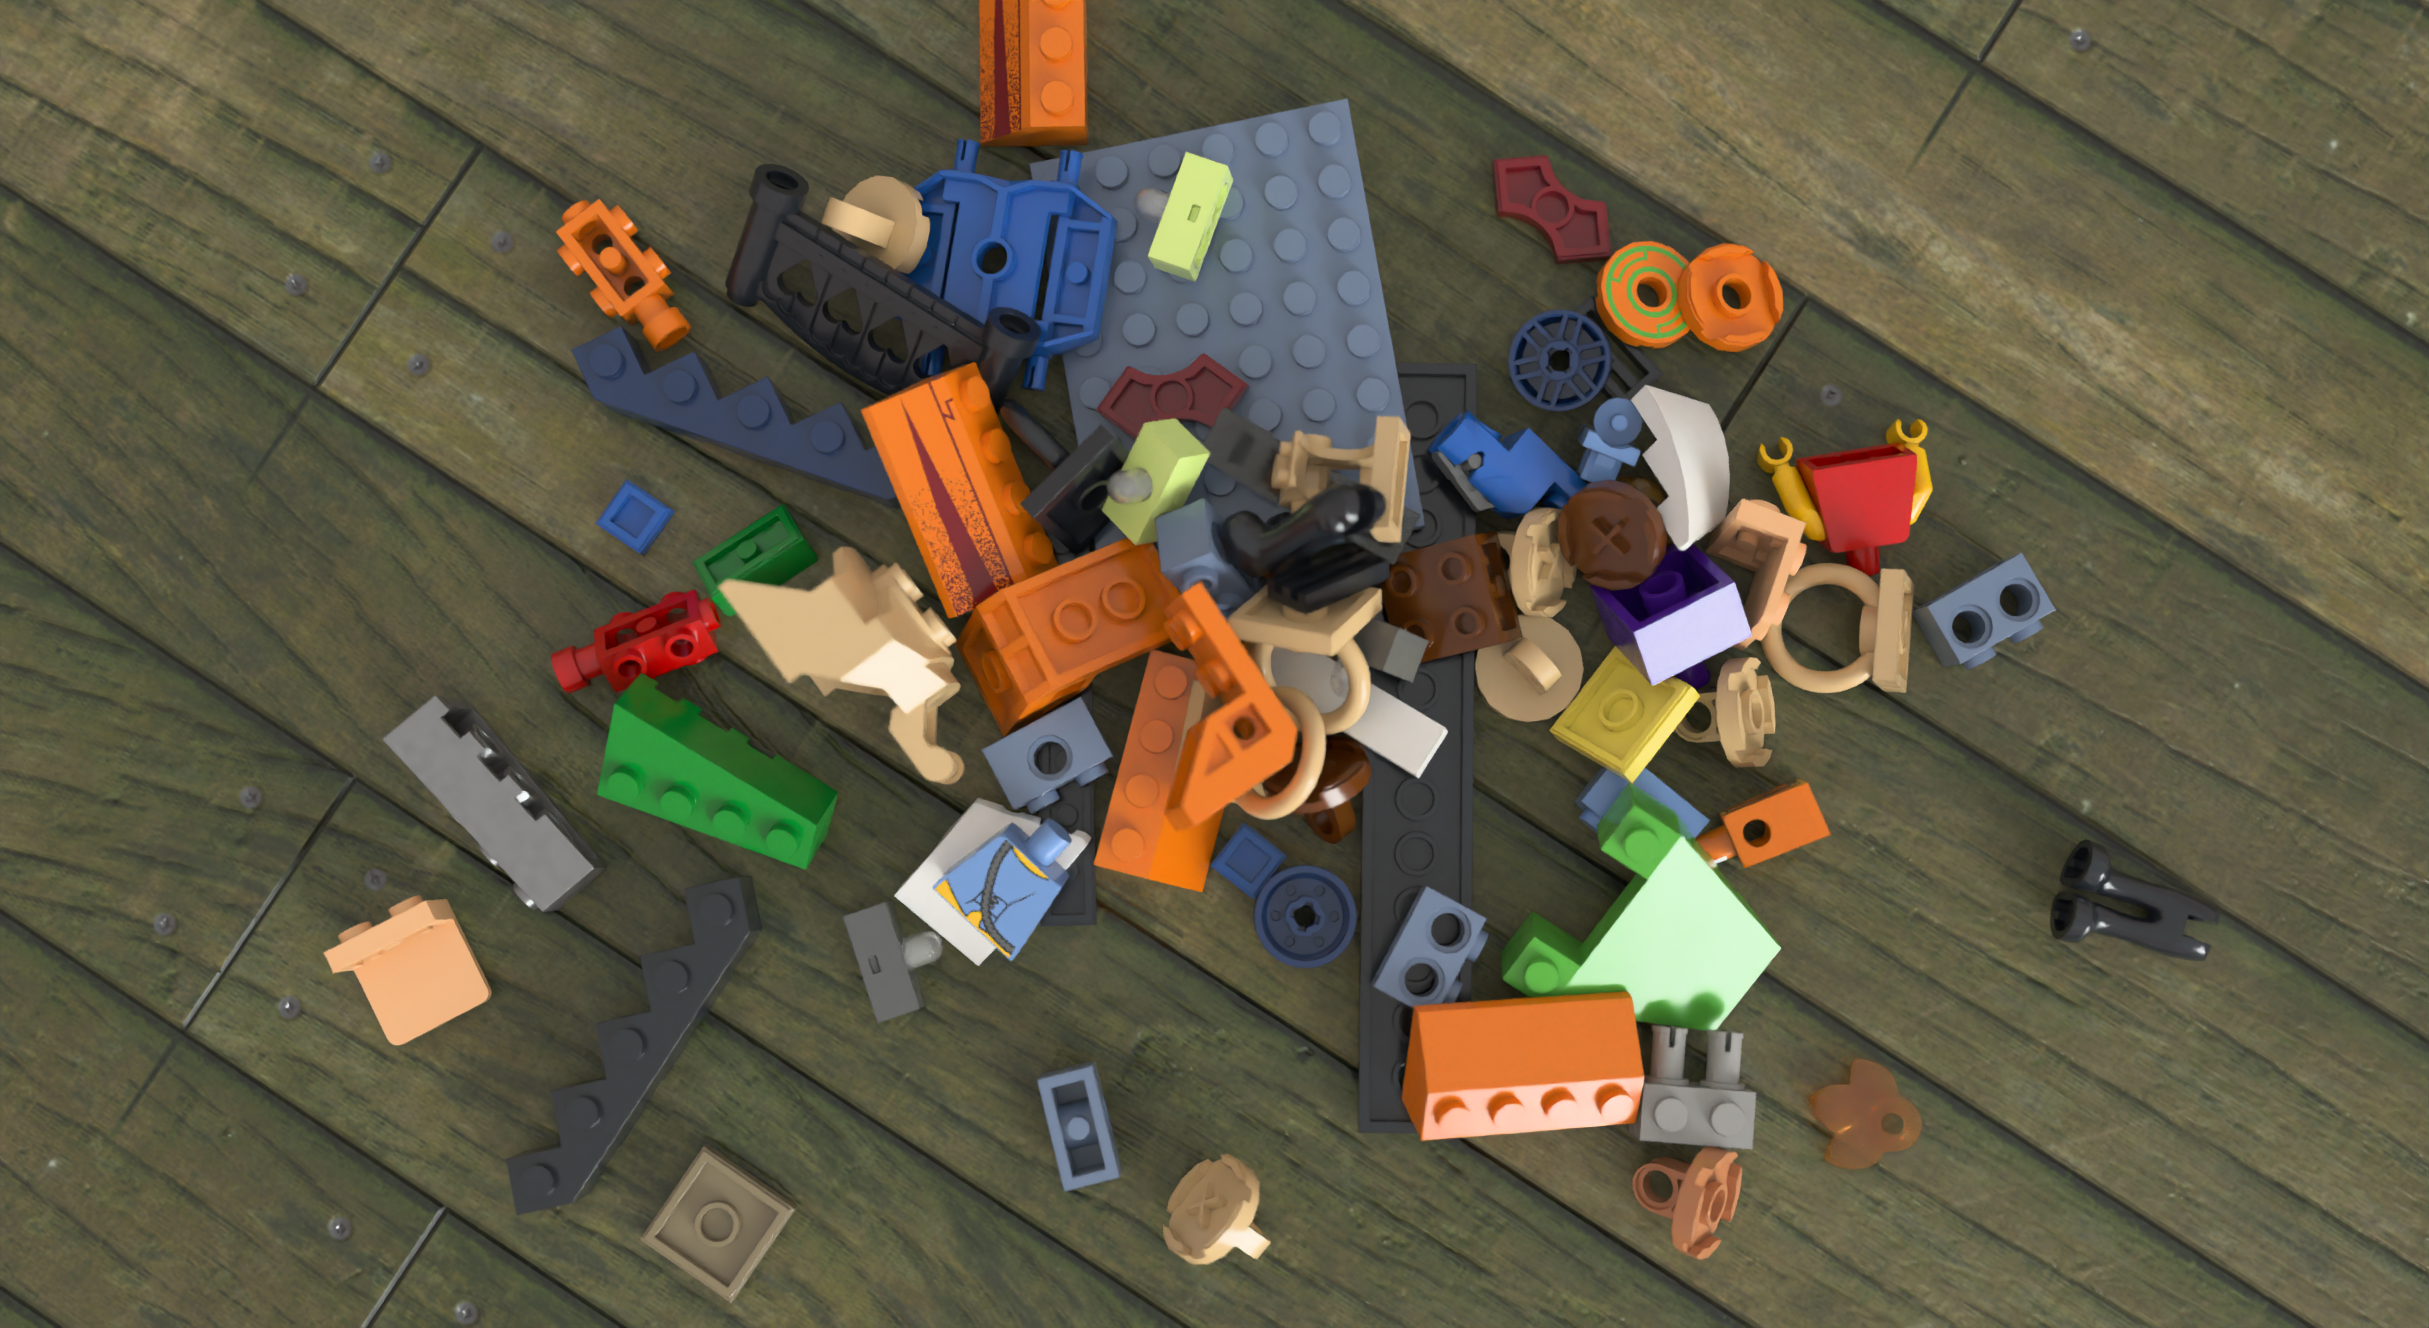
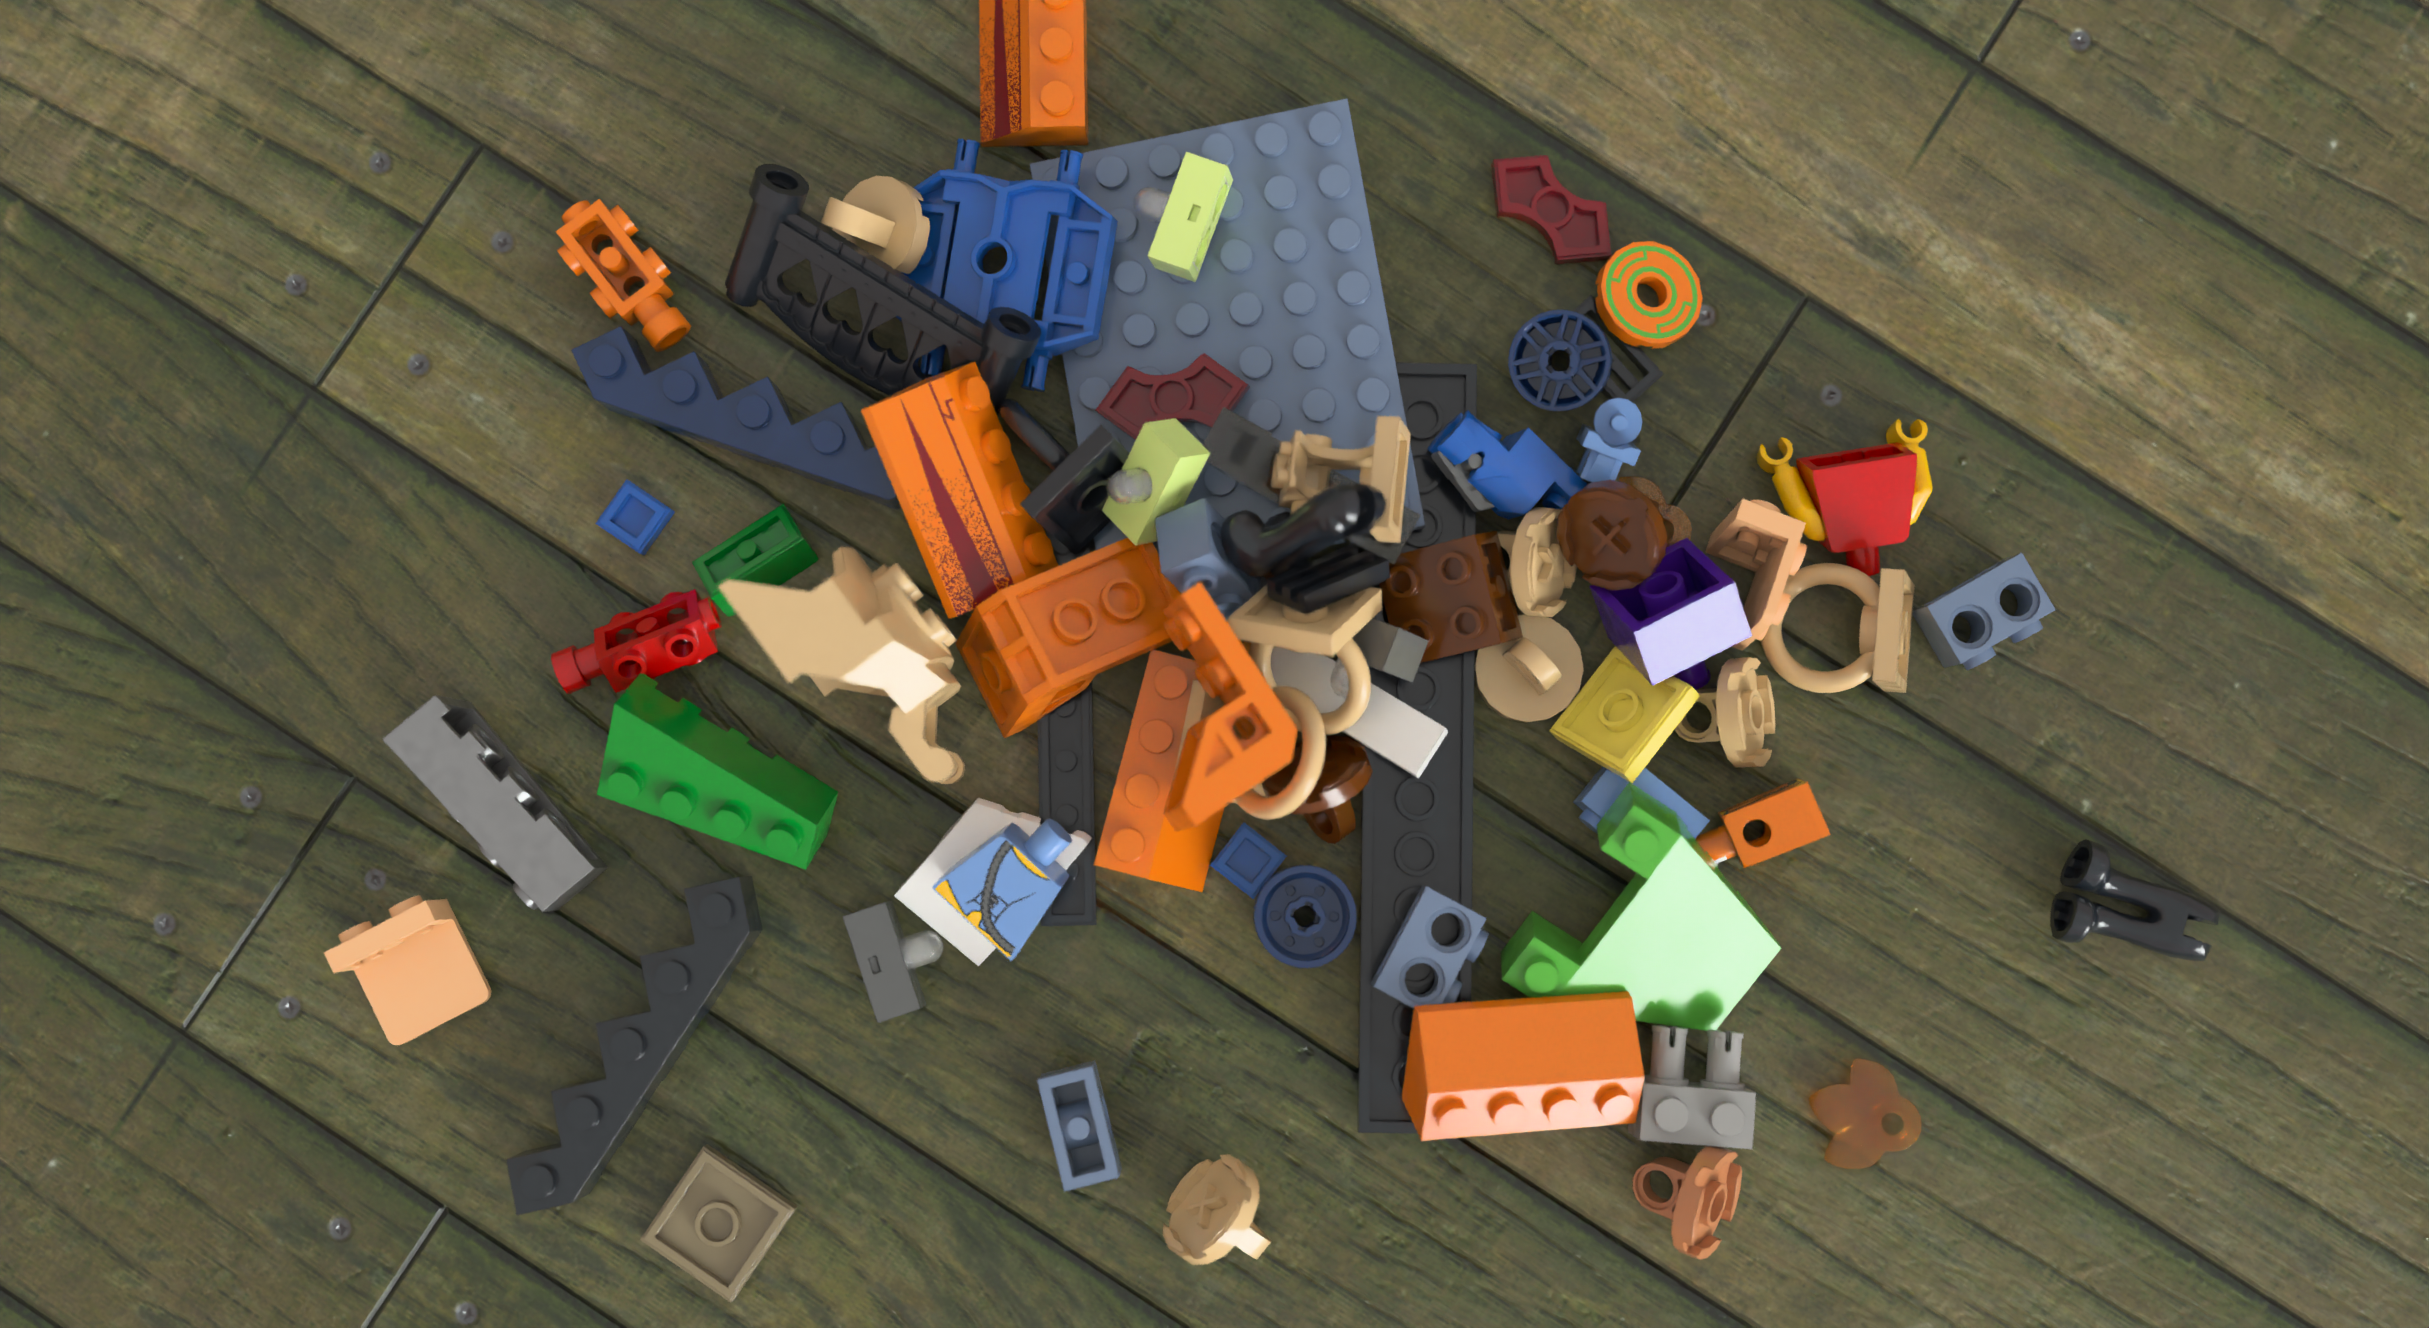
sand blue brick [982,697,1115,814] -> none
white slope [1631,385,1730,551] -> none
orange tile [1678,243,1783,352] -> none

